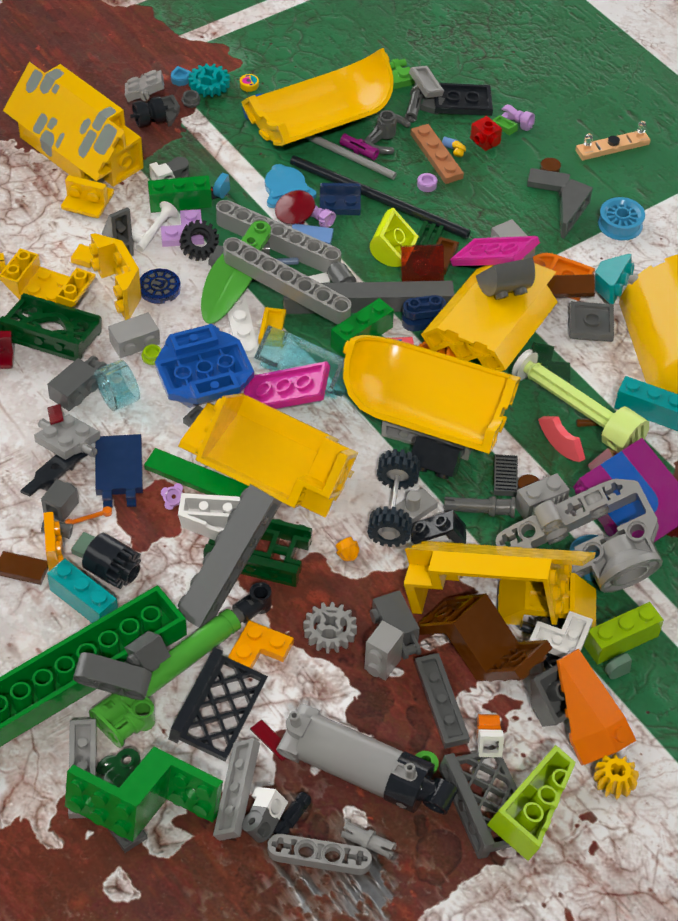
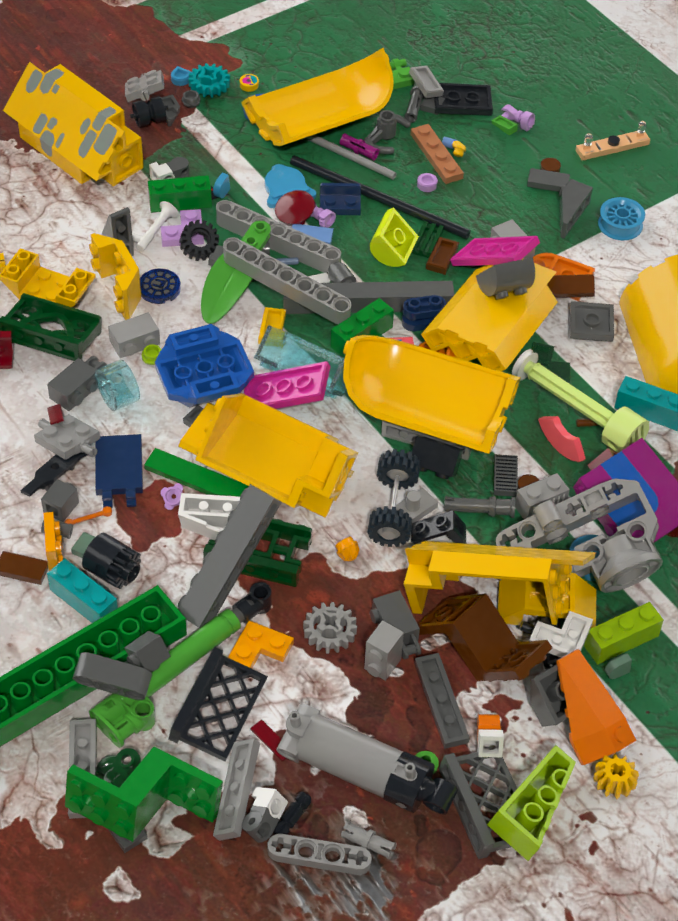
yellow bracket [61,175,114,218] -> none
yellow tile [71,244,93,268] -> none
white plate [227,293,260,363] -> none
clear red tile [401,244,444,282] -> none
red brick [470,116,502,151] -> none
teal slope [595,254,635,304] -> none

